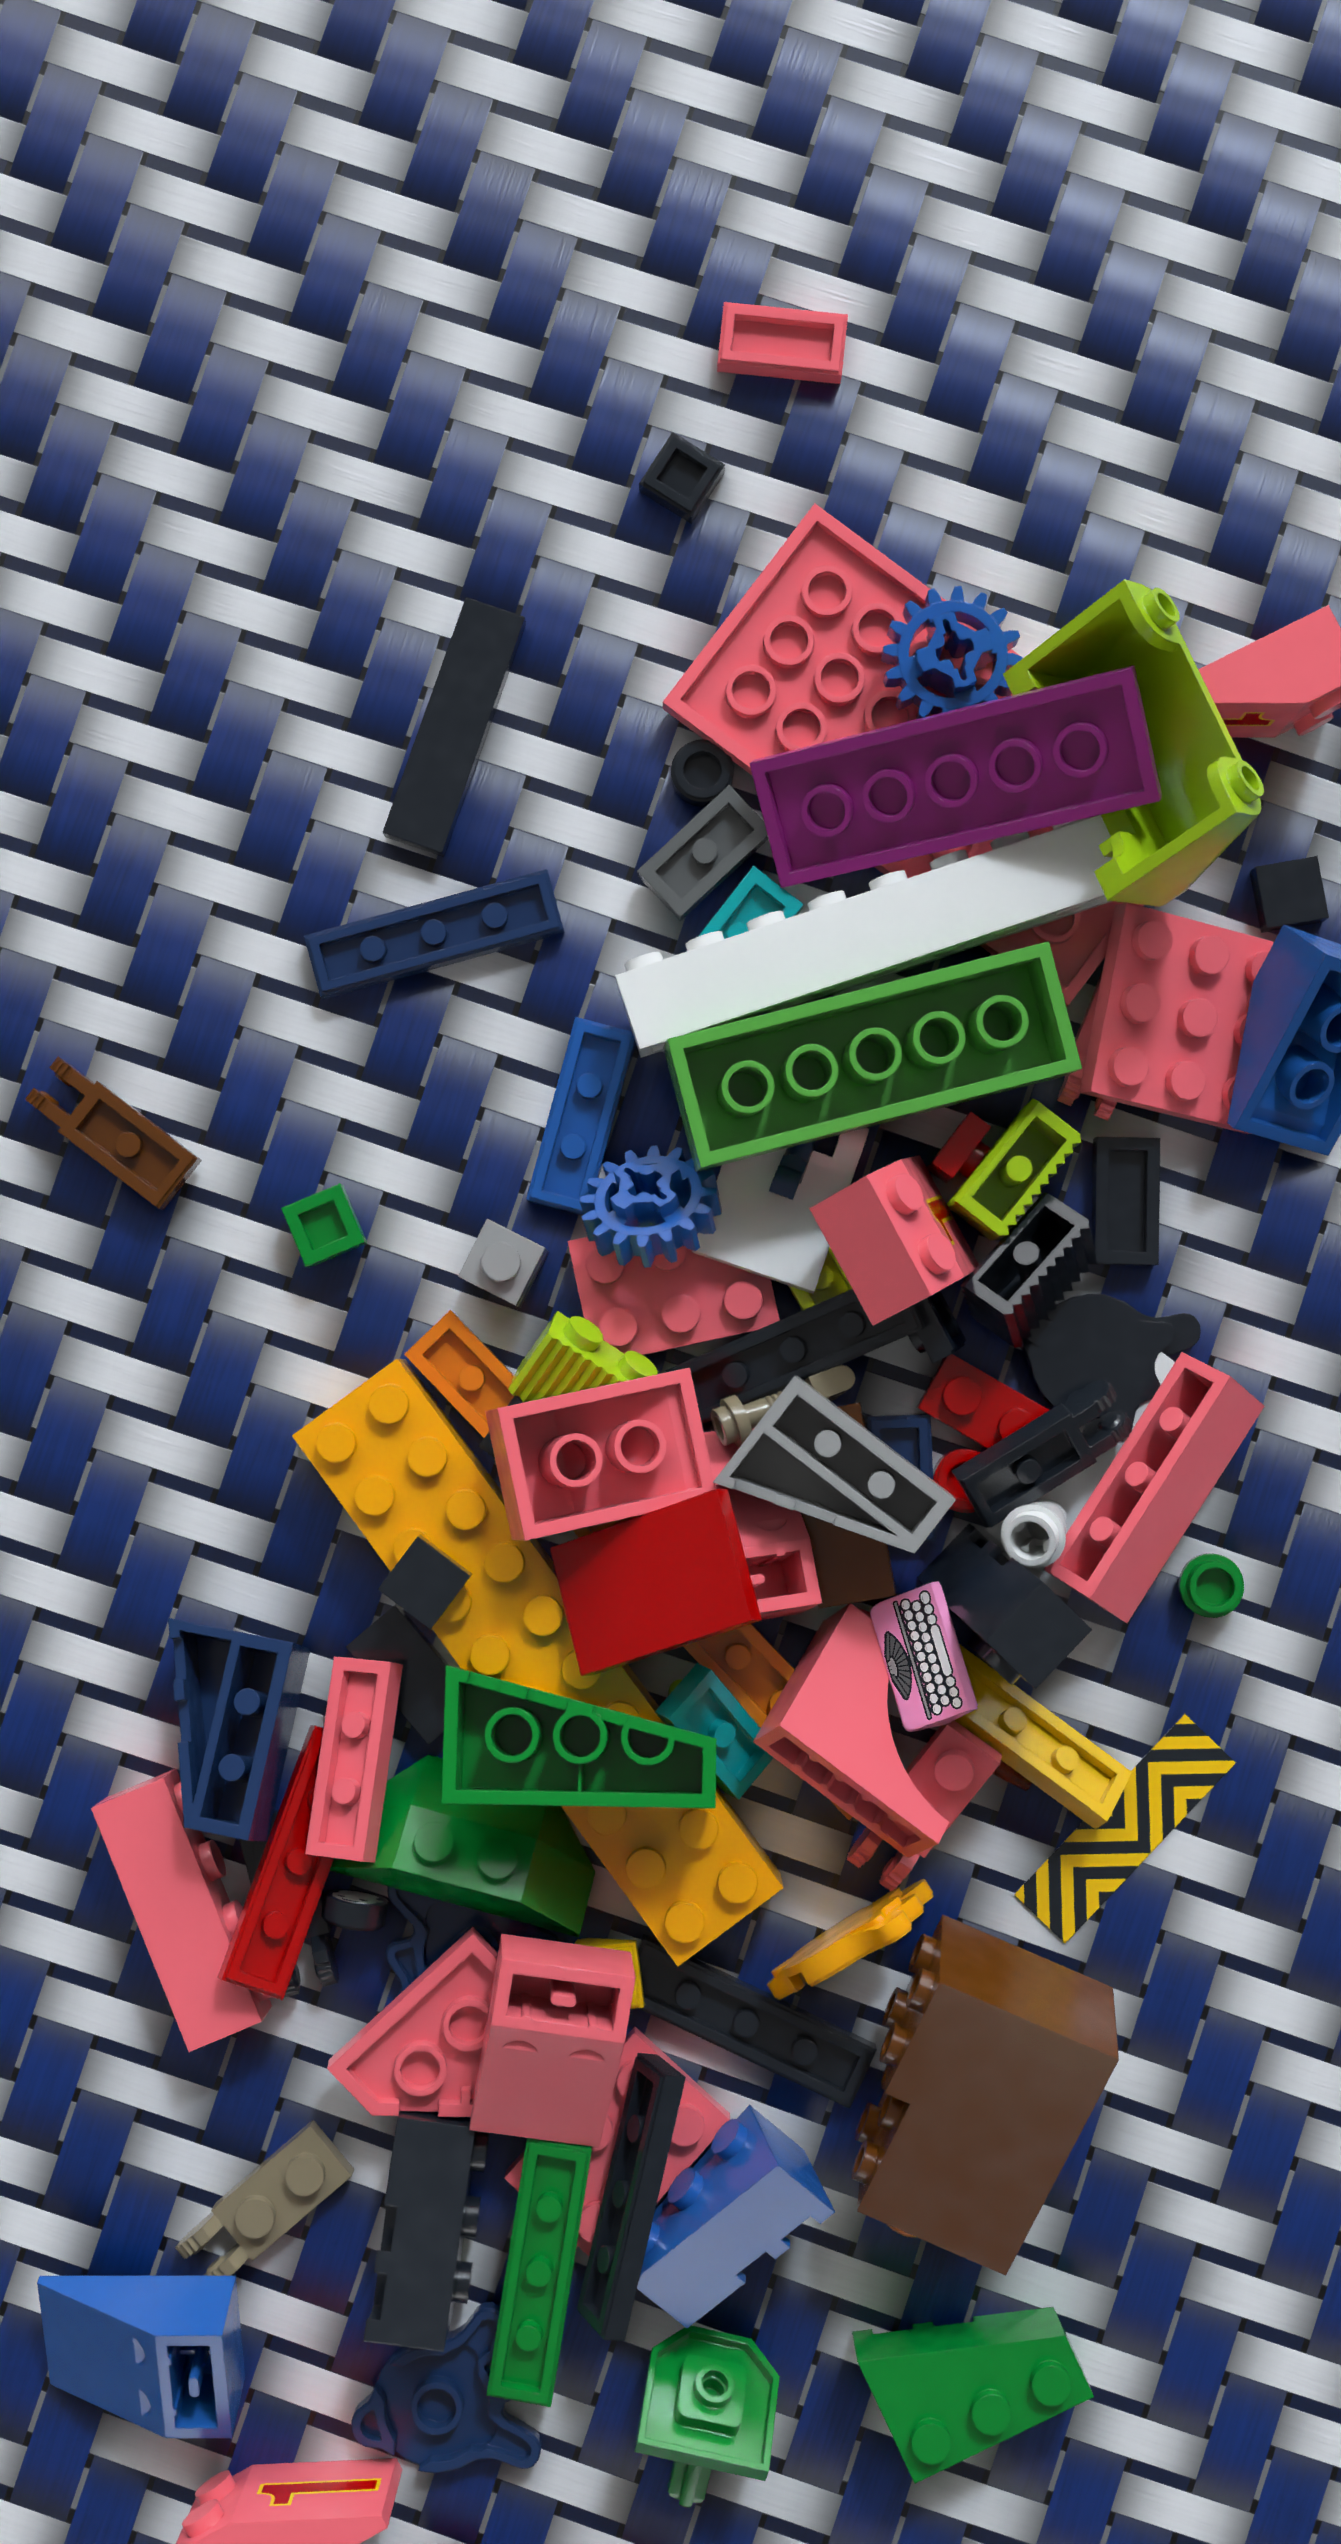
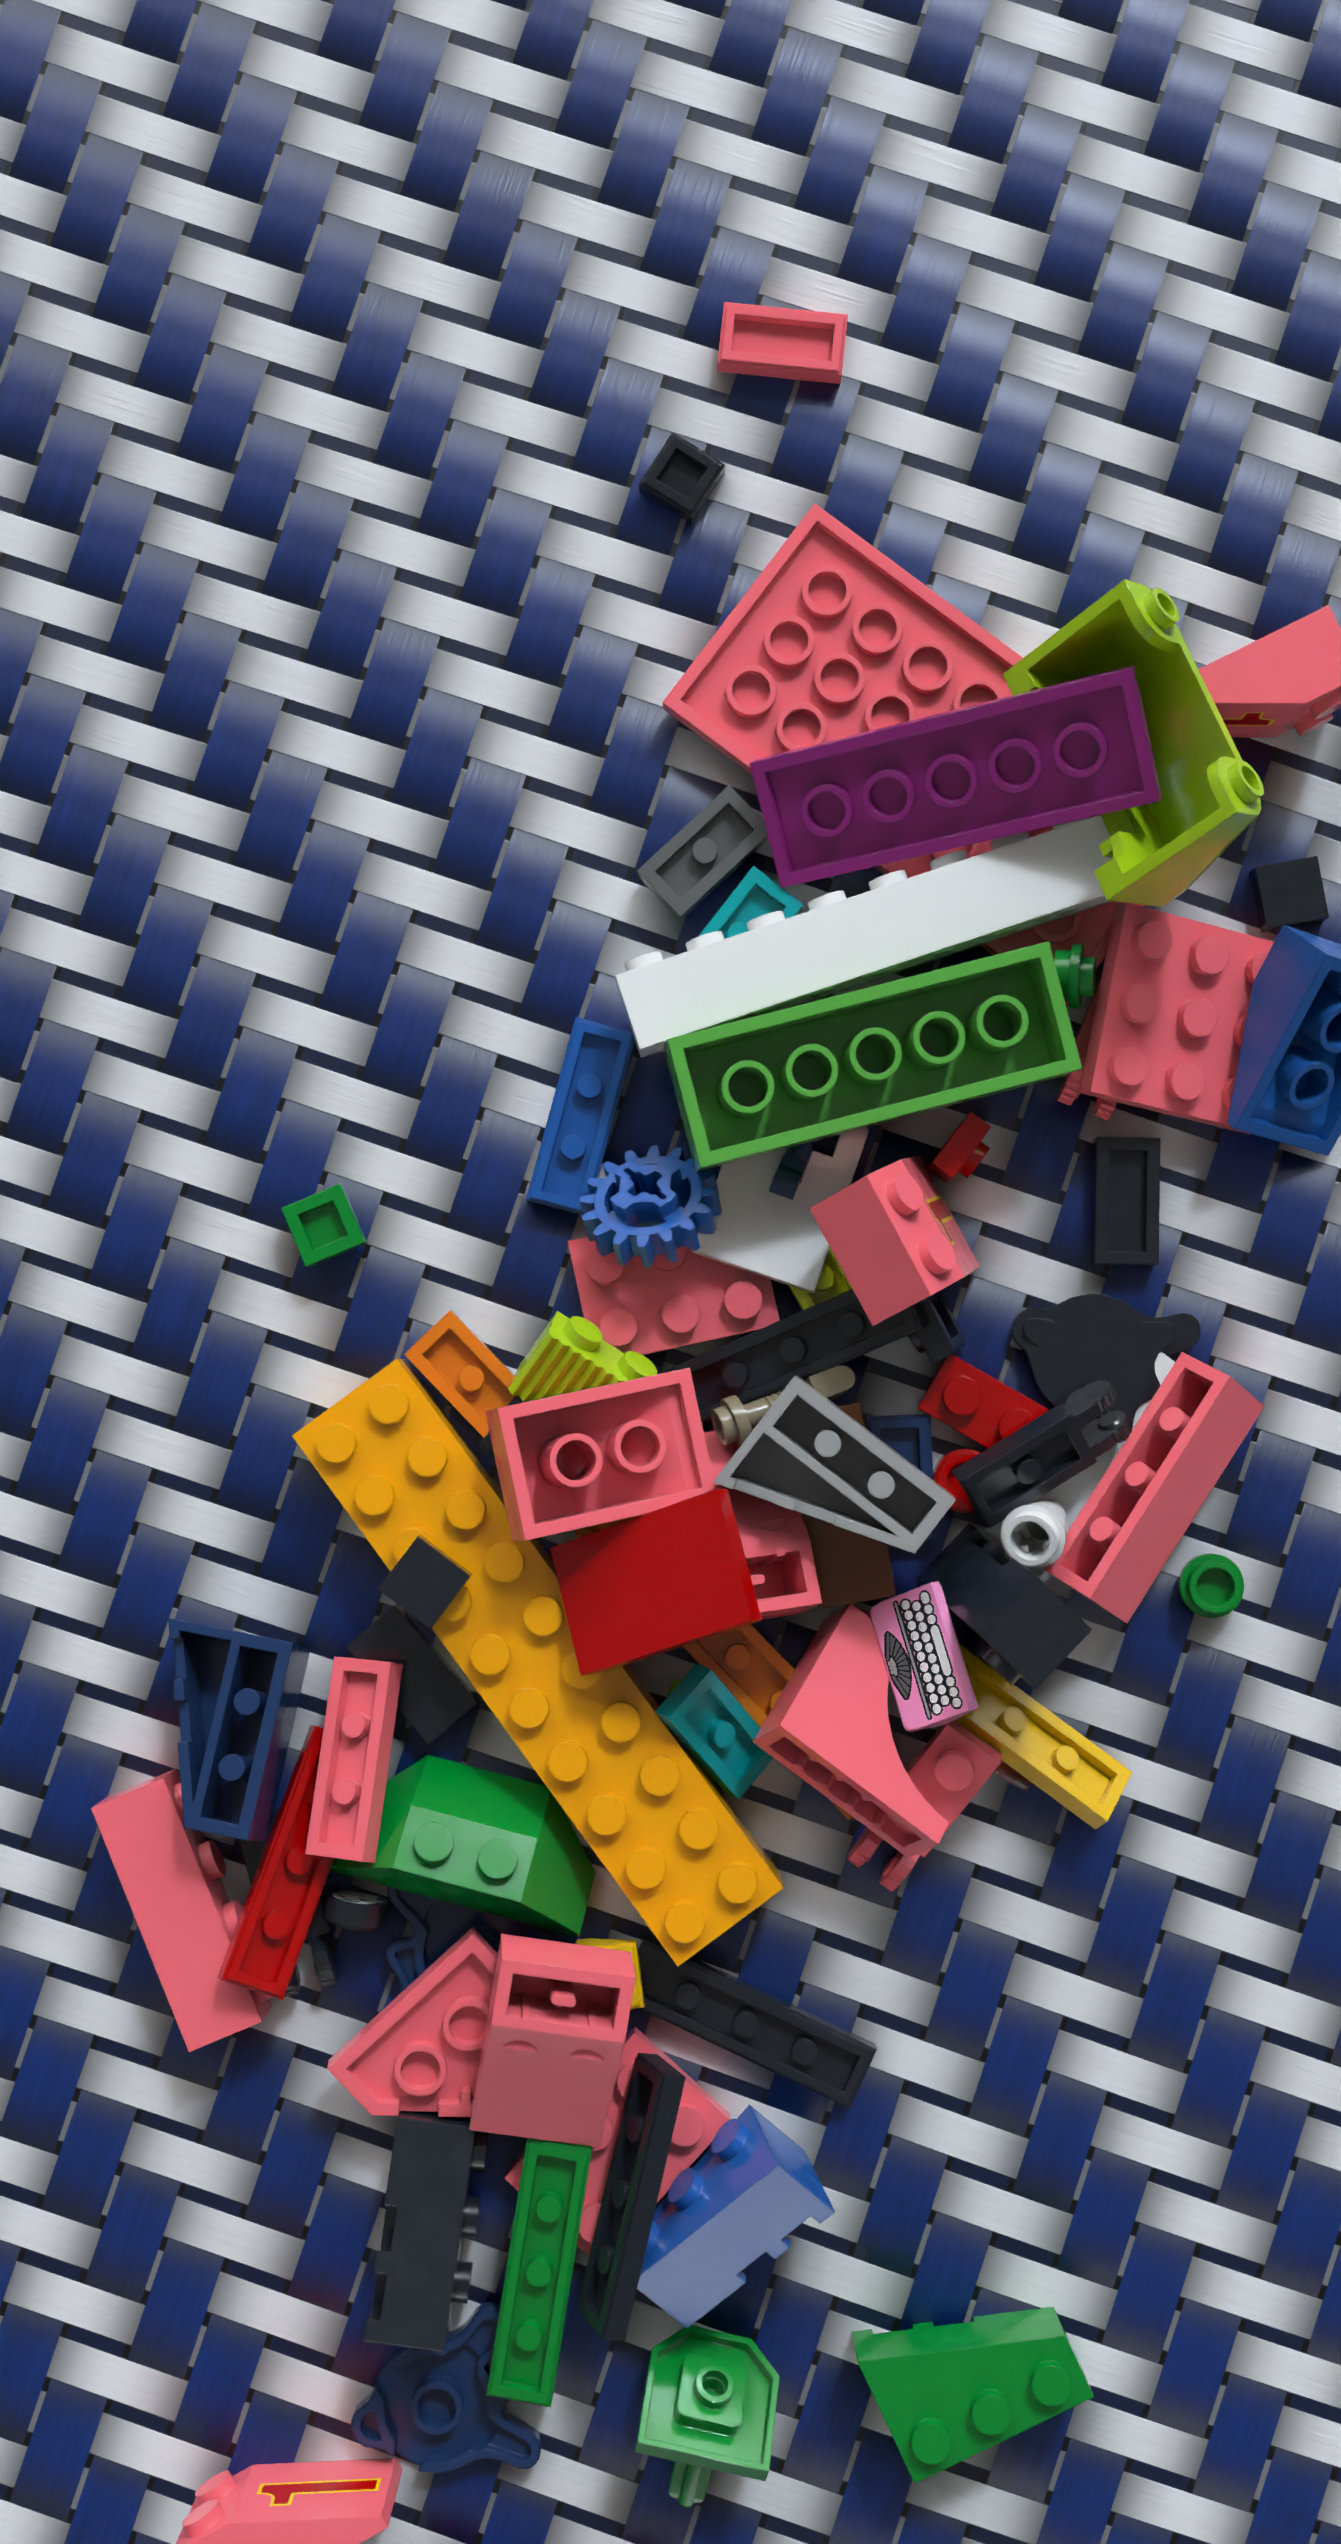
reddish brown hinge [25,1056,202,1210] -> none
blue slope [37,2275,245,2438] -> none
dark tan hinge [176,2120,354,2276] -> none
dark blue tile [304,869,565,1000] -> none
black tile [383,597,526,857] -> none
green wedge [441,1665,717,1808] -> none
light grey brick [458,1219,549,1308] -> none
black tile [671,739,734,807] -> none
light orange tile [767,1879,933,2000] -> none
reddish brown piece [851,1915,1119,2276] -> none
blue gear [881,586,1023,719] -> none
lime brick [946,1099,1081,1241] -> none
black brick [960,1193,1097,1348] -> none
sticker [1014,1714,1236,1943] -> none
none -> green plate [1054,943,1096,1008]

